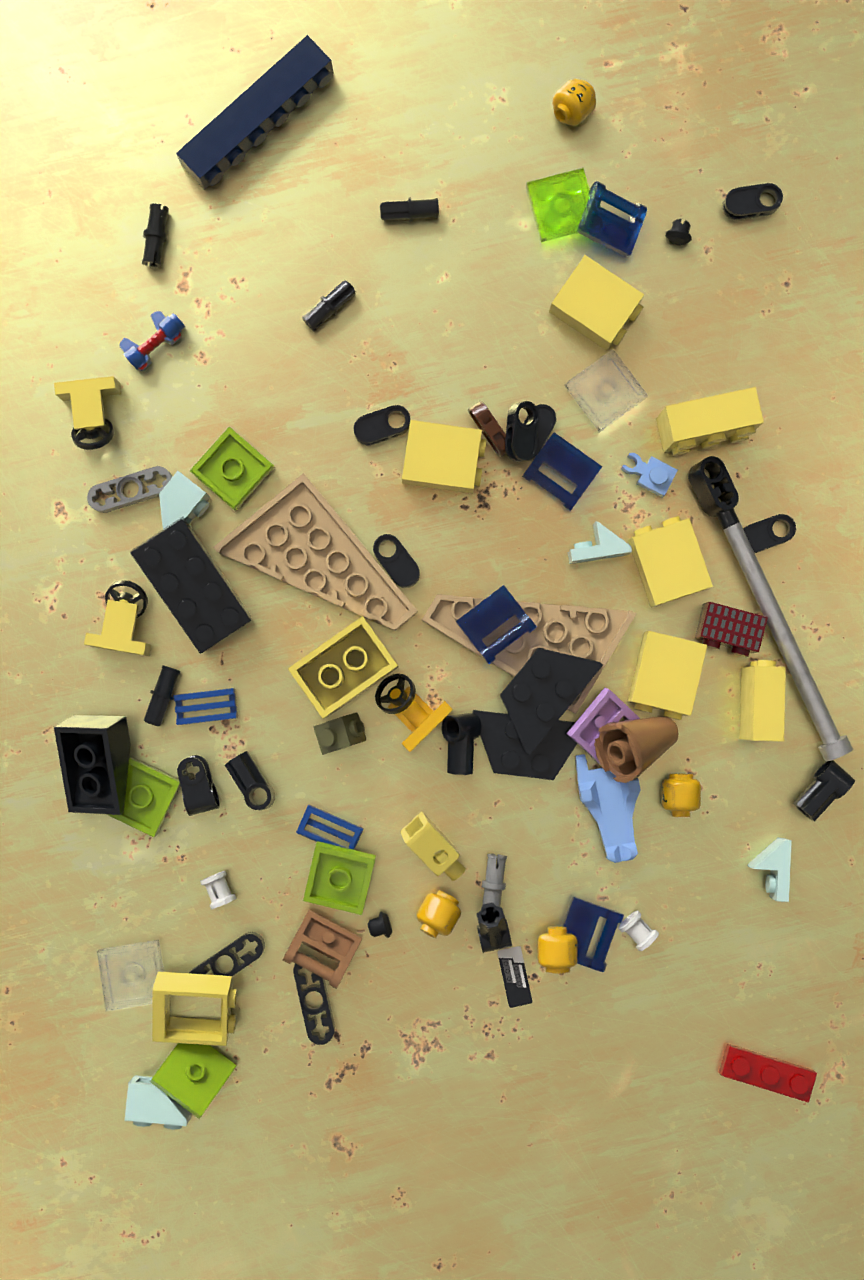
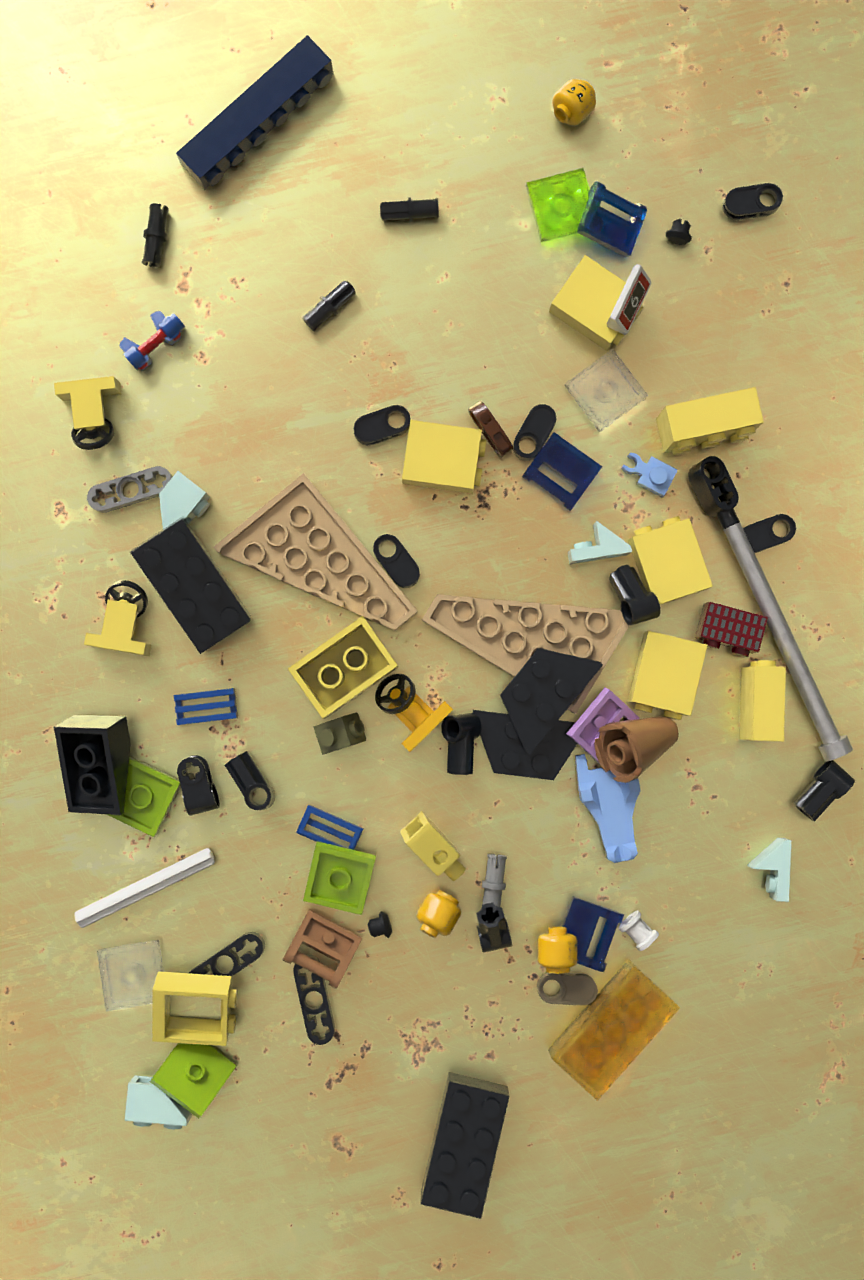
black axle [144,665,181,726] -> none
lime plate [190,426,275,511] -> none
white bush [200,870,237,909] -> none
clear blue plate [456,585,537,665] -> none
sticker [497,946,532,1008] -> none
black piece [505,401,540,462] -> none
yellow head [662,774,701,817] -> none
red plate [719,1044,817,1103] -> none
none -> white axle [75,848,215,928]
none -> black brick [421,1072,509,1219]
none -> dark tan piece [537,973,598,1005]
none -> clear yellow brick [548,960,680,1101]
none -> slope [607,264,651,335]
none -> black piece [609,565,661,625]

